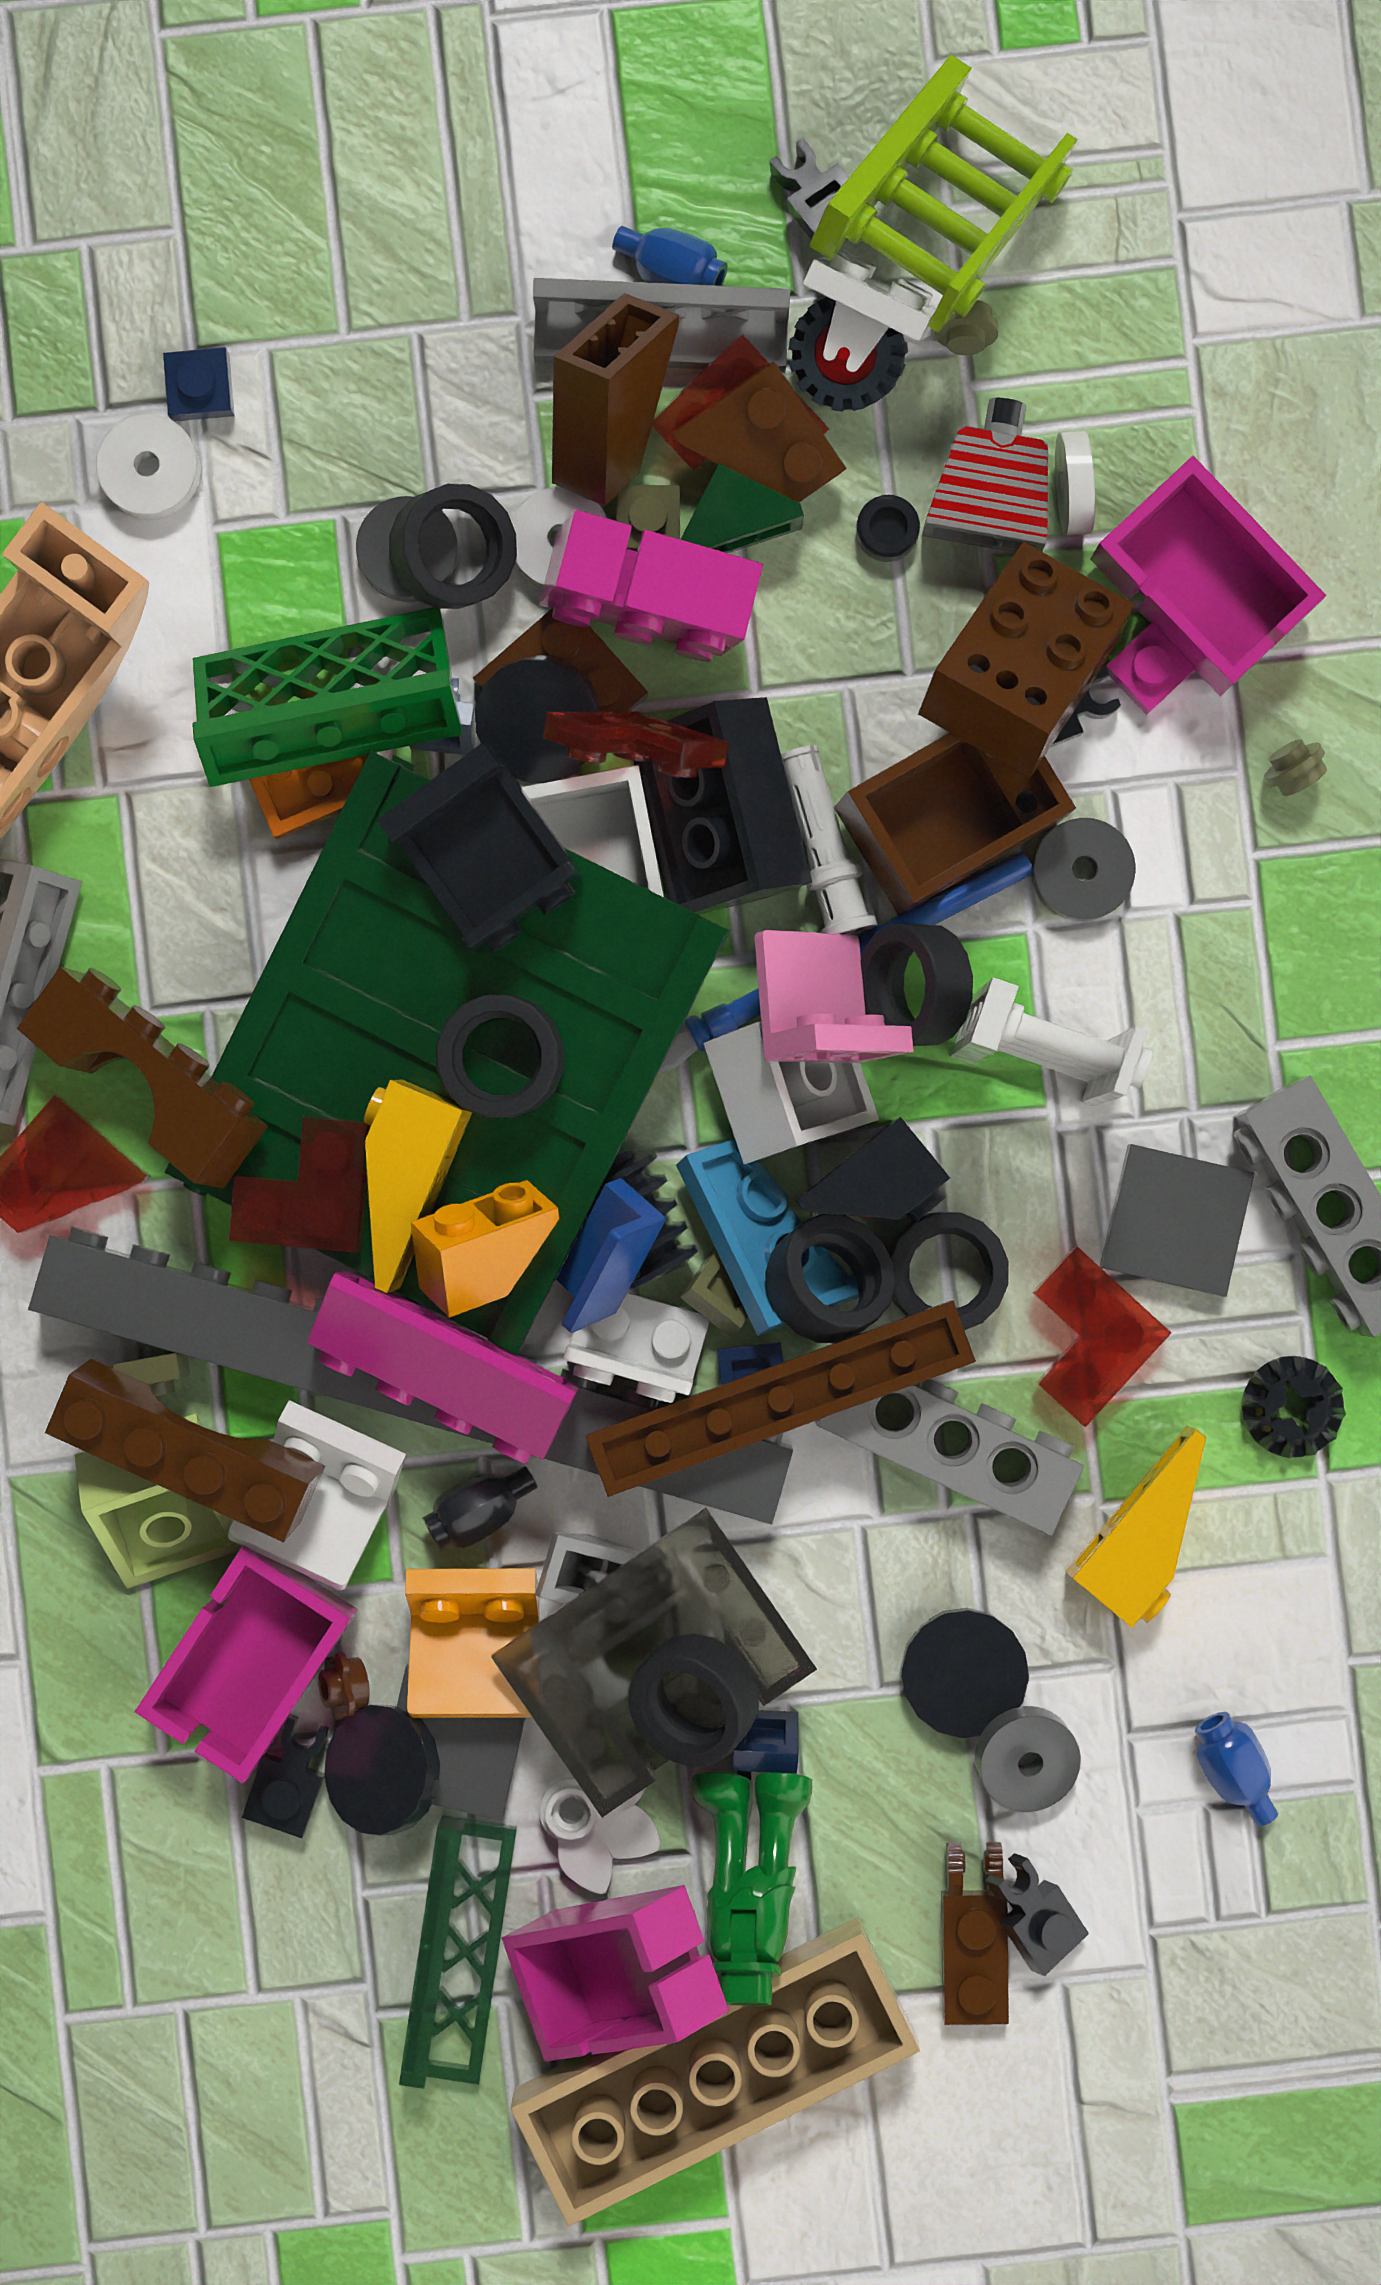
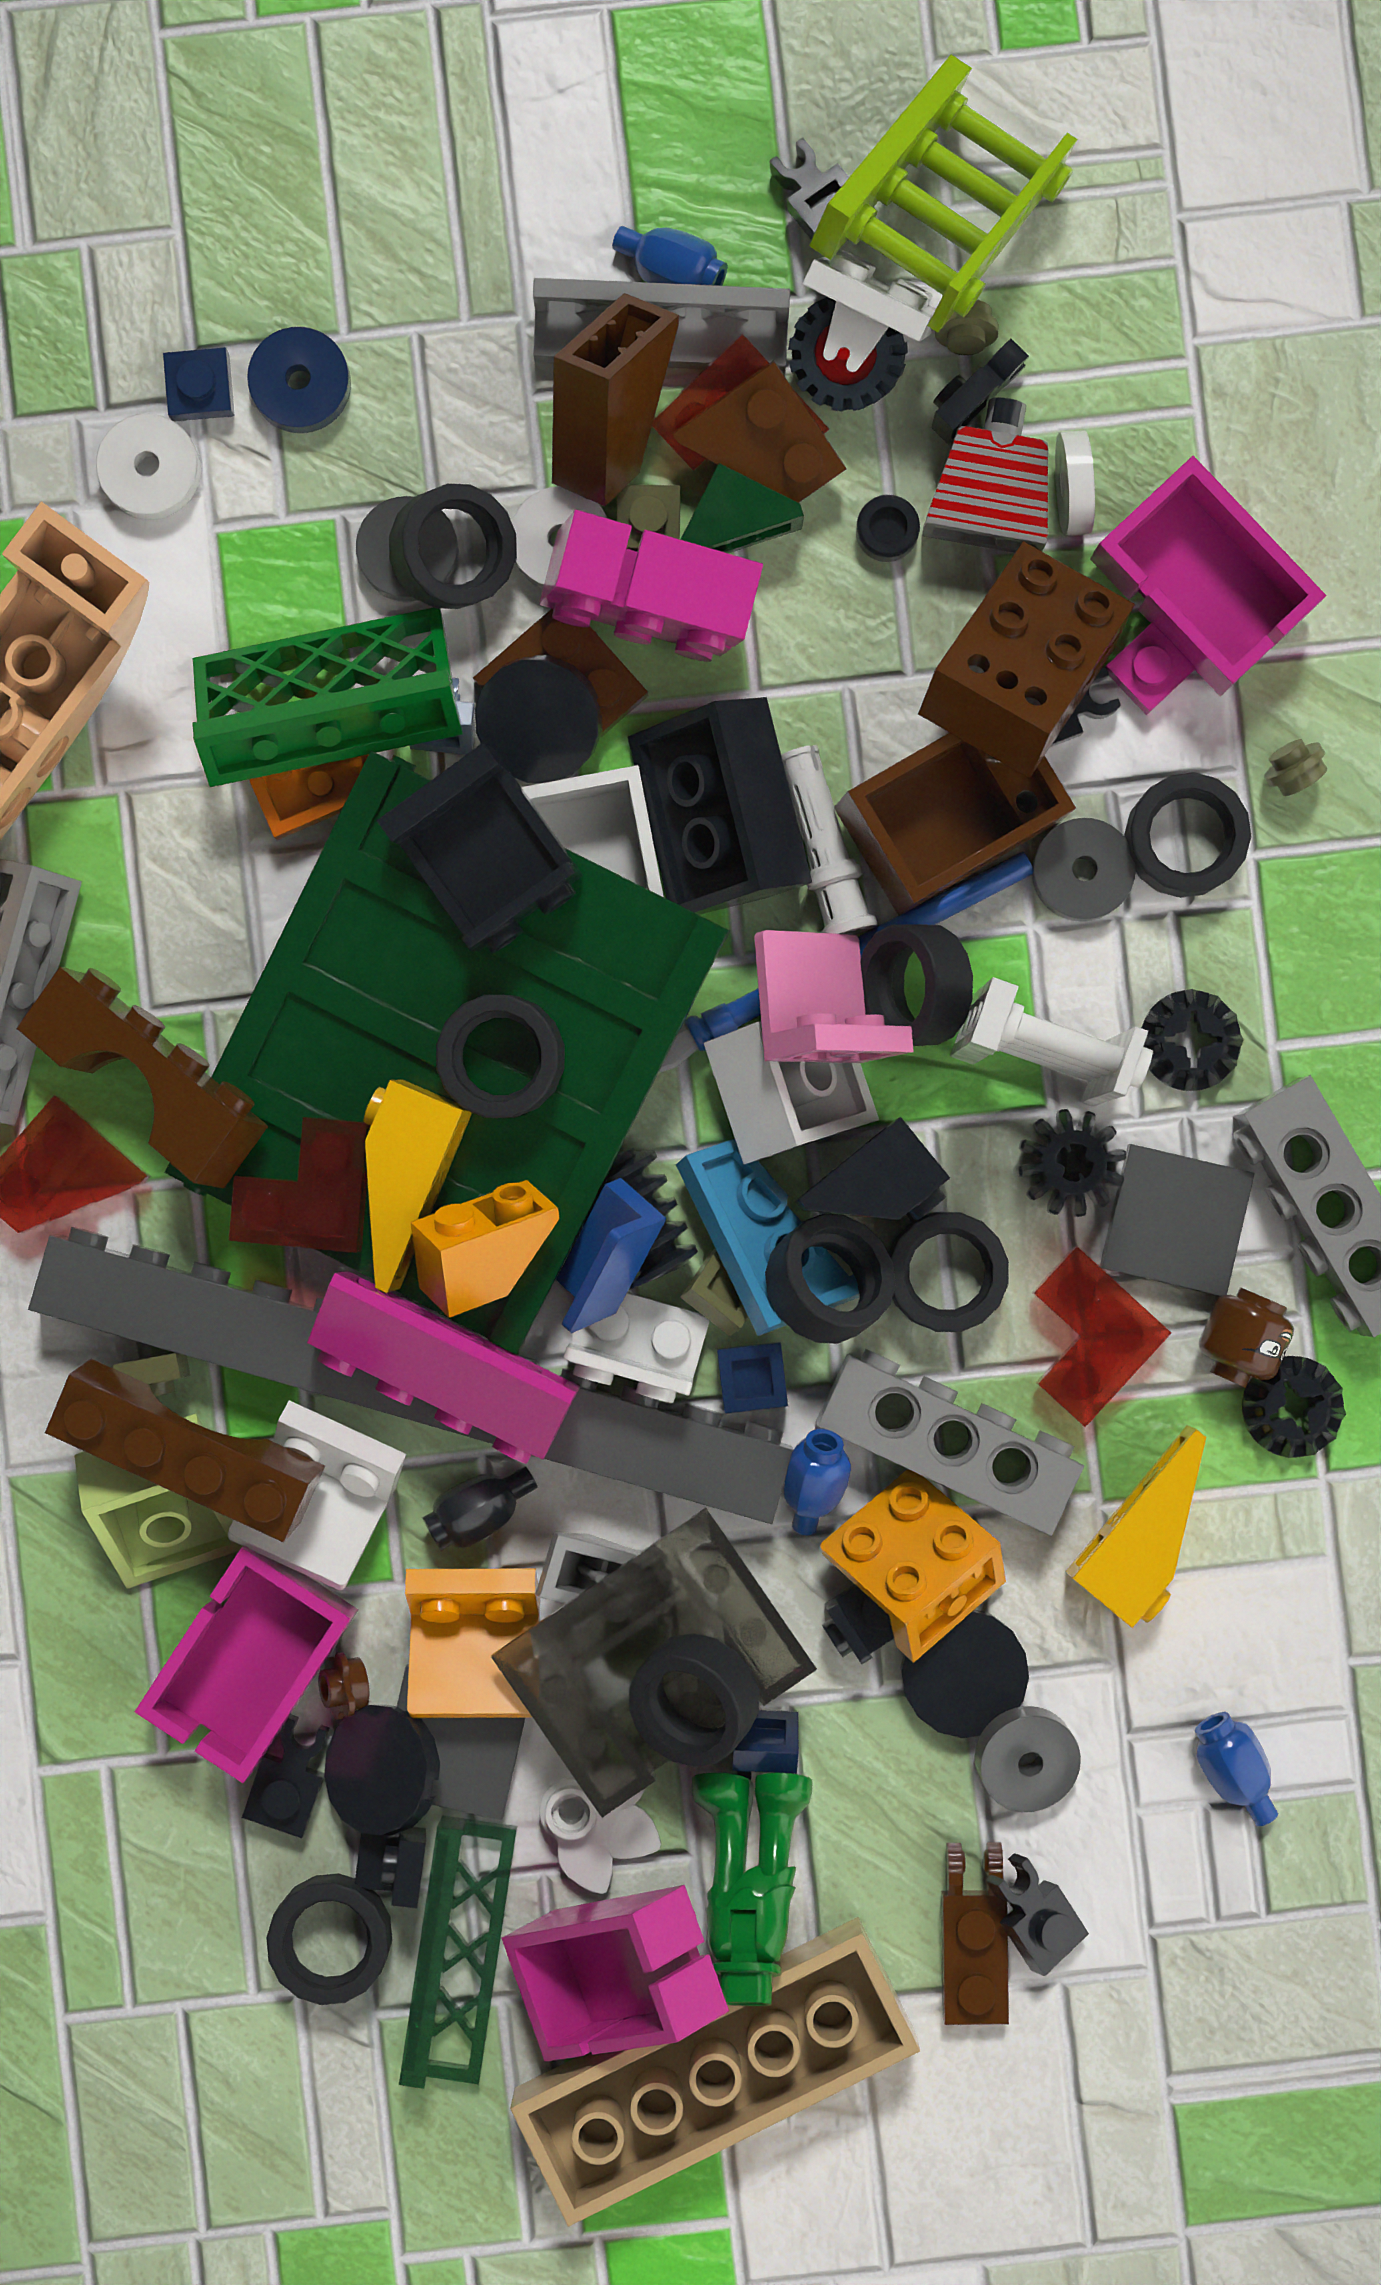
clear red plate [543,711,729,778] -> none
reddish brown plate [585,1300,976,1497] -> none
none -> dark blue piece [247,327,351,433]
none -> black tyre [266,1873,393,2005]
none -> black bracket [355,1827,426,1909]
none -> blue plant [784,1429,851,1536]
none -> light orange bracket [820,1469,1006,1663]
none -> black bracket [822,1584,894,1664]
none -> black plate [931,339,1029,445]
none -> black gear [1016,1109,1126,1217]
none -> black tyre [1124,772,1251,898]
none -> black gear [1141,989,1244,1091]
none -> reddish brown head [1198,1287,1294,1388]

